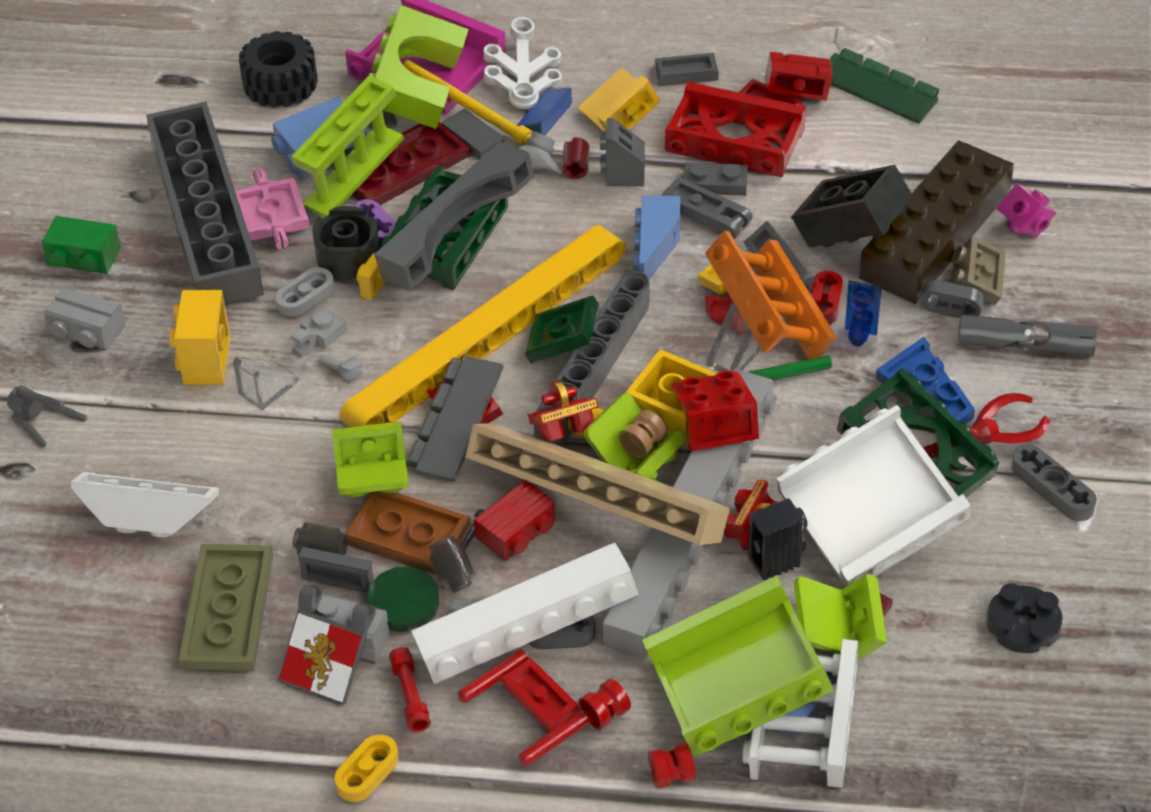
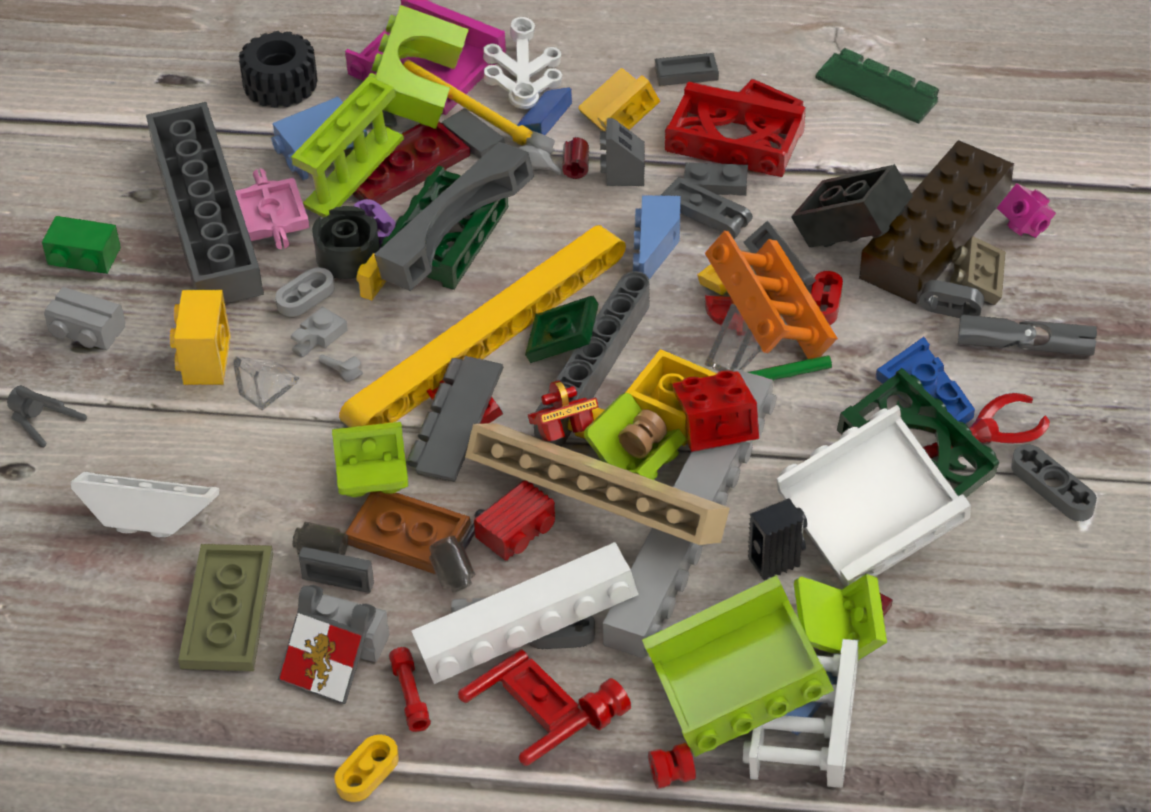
dark green tile [367,566,440,632] -> none
red hips [724,480,777,551] -> none
red brick [765,51,832,101] -> none
clear blue hinge [845,280,882,347] -> none
black plate [987,583,1062,653] -> none

